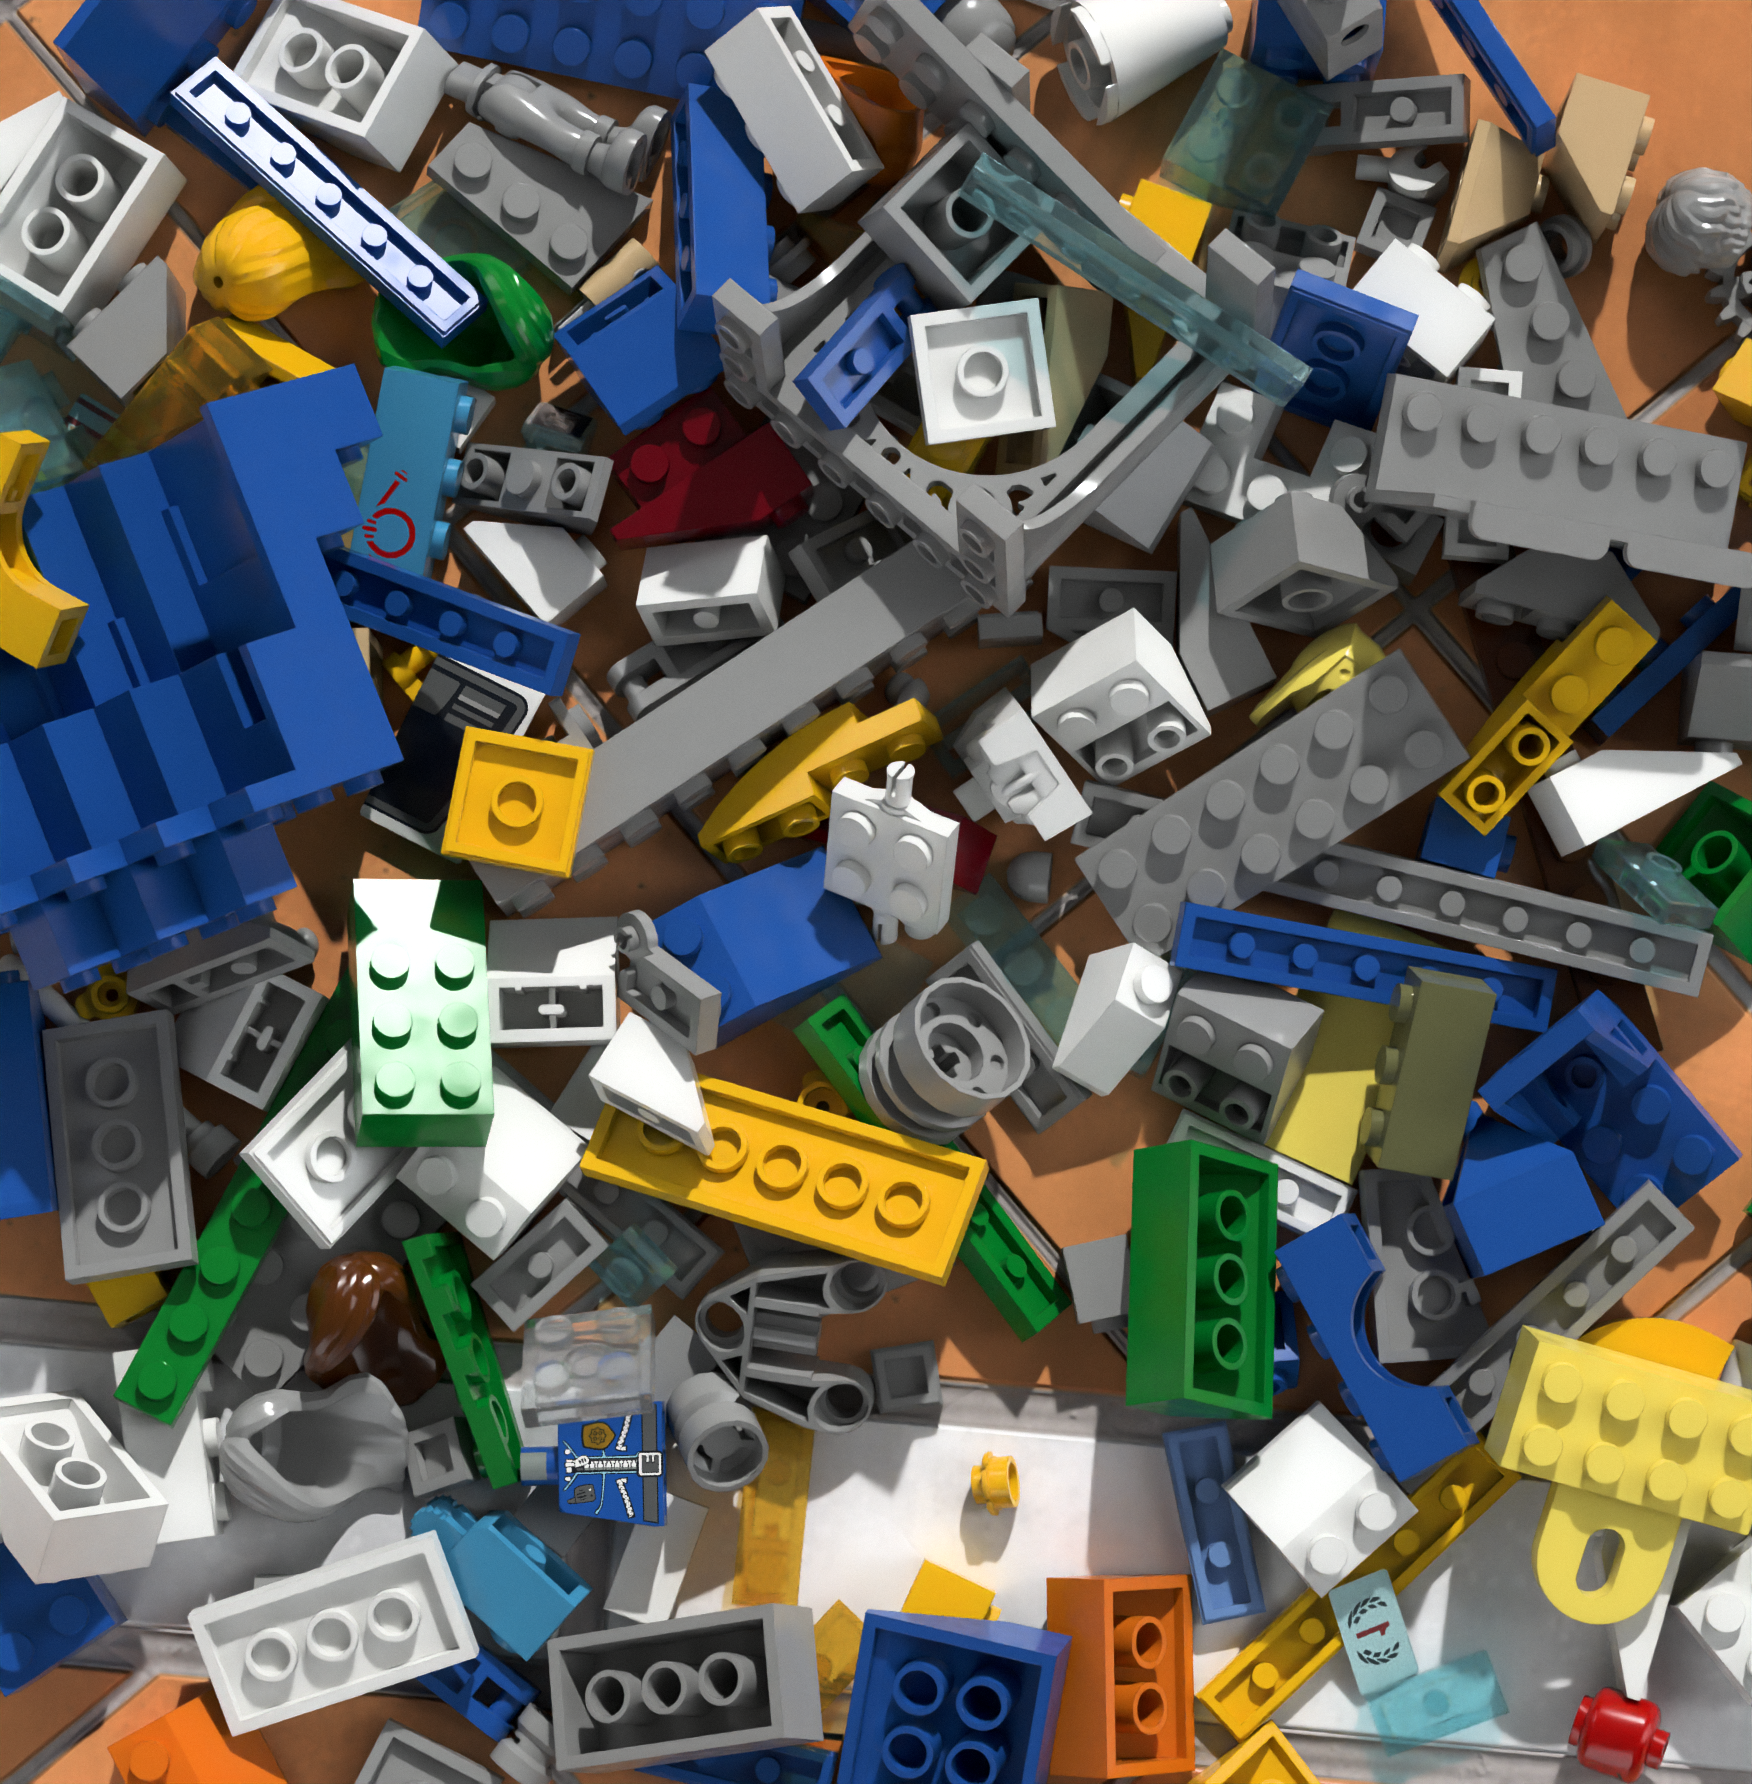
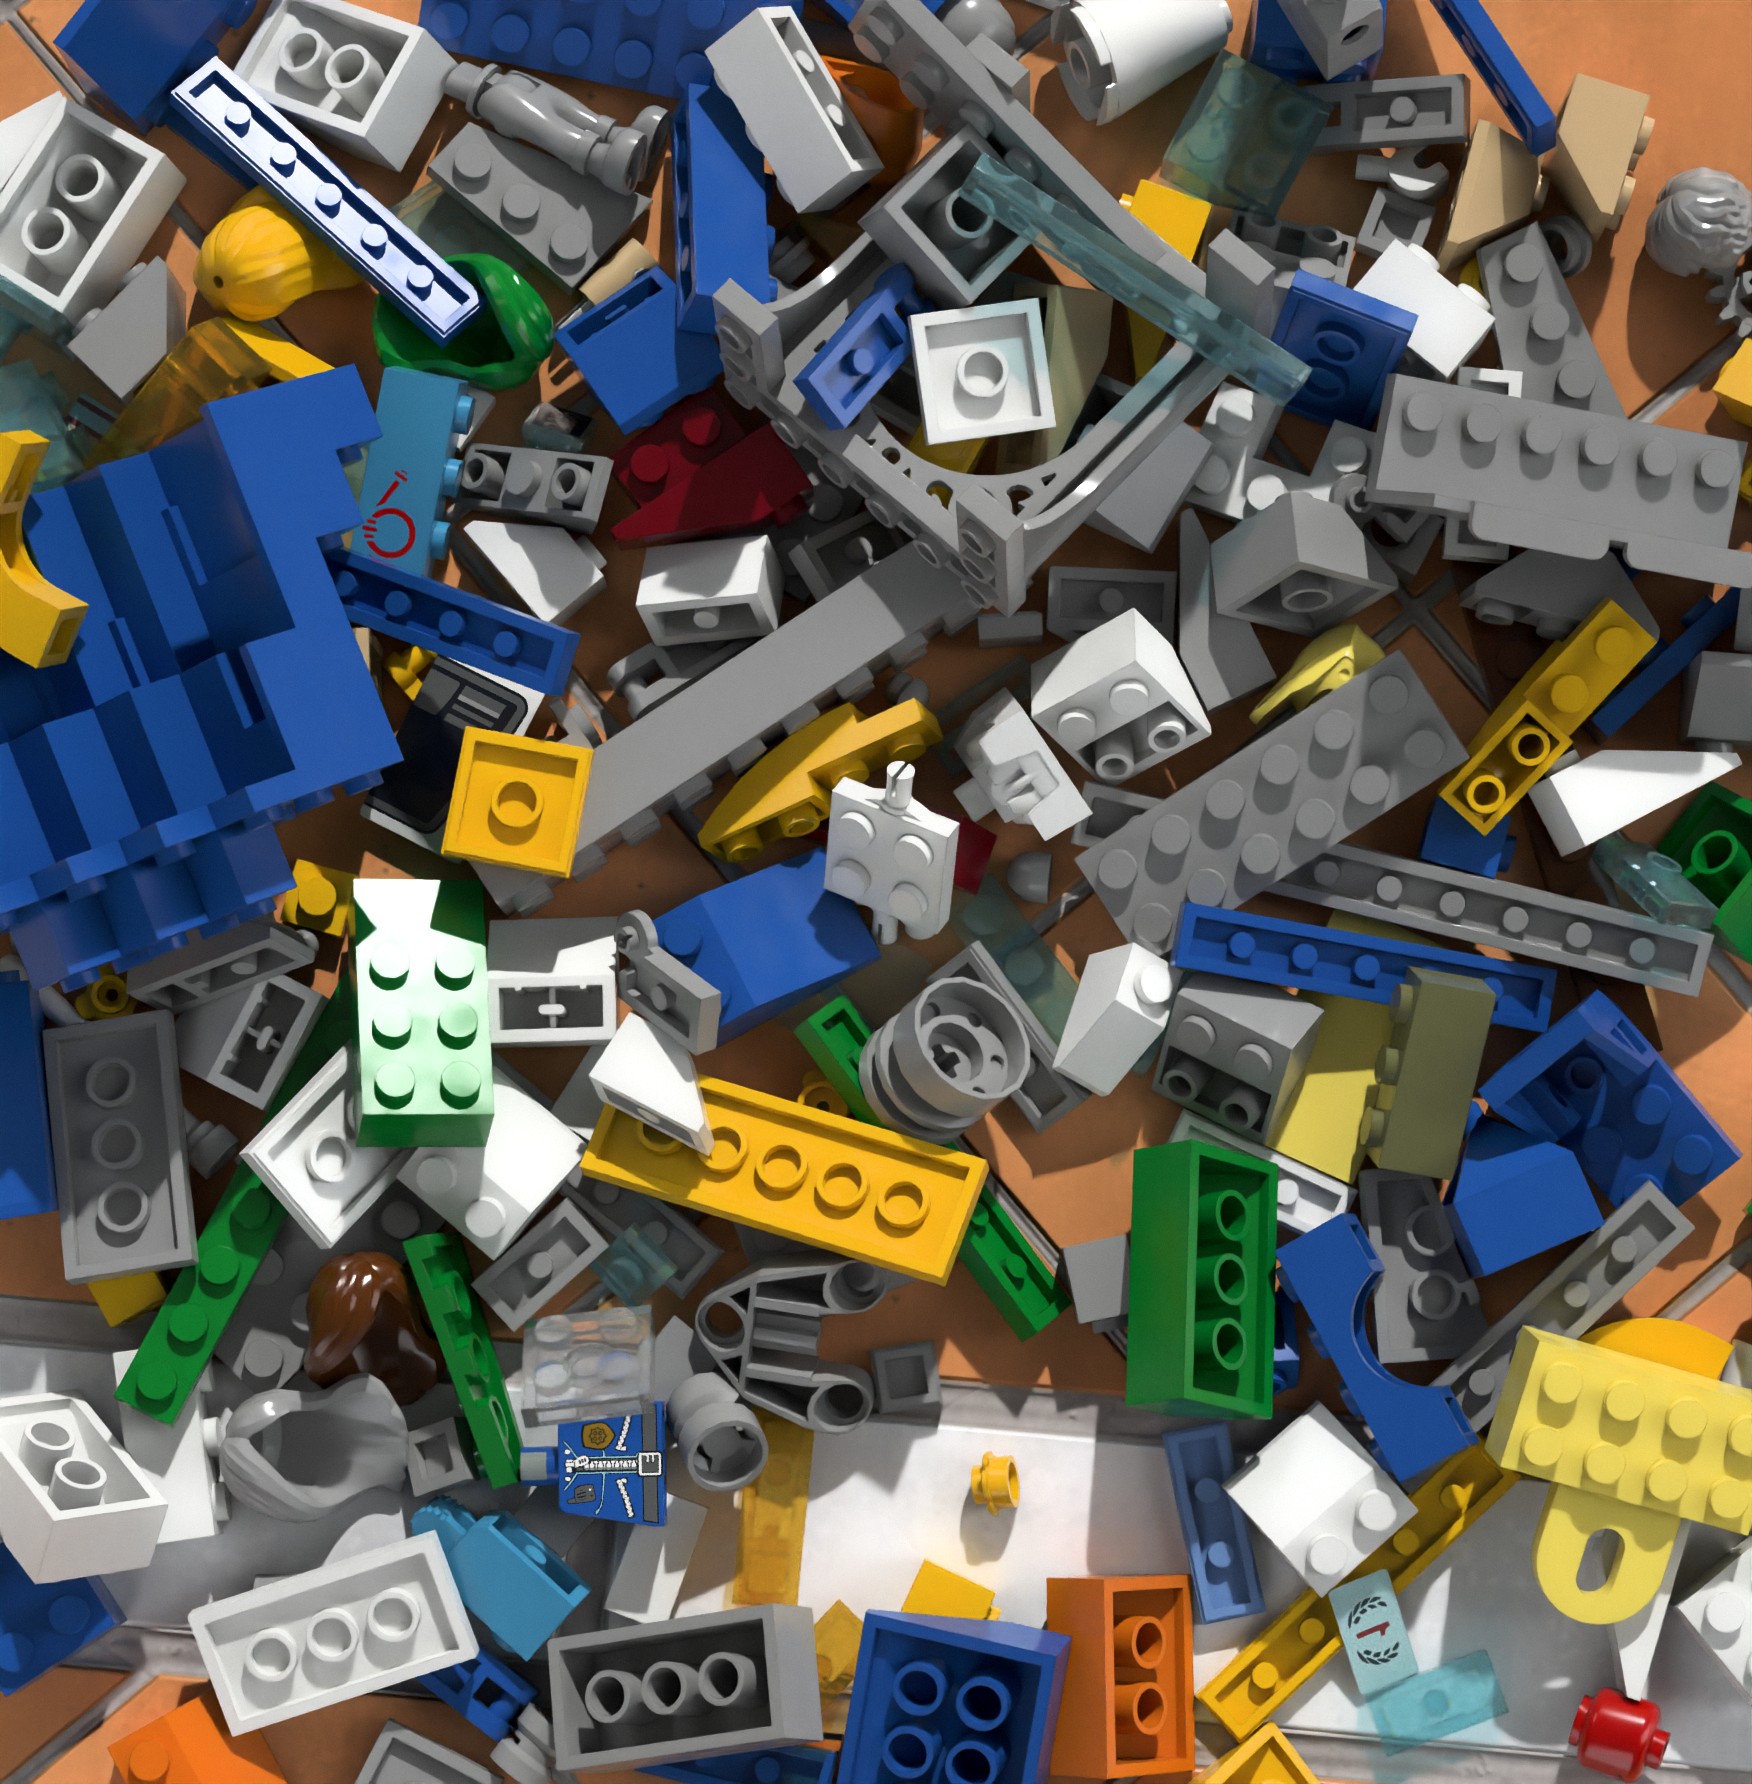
none -> yellow plate [279,859,361,939]

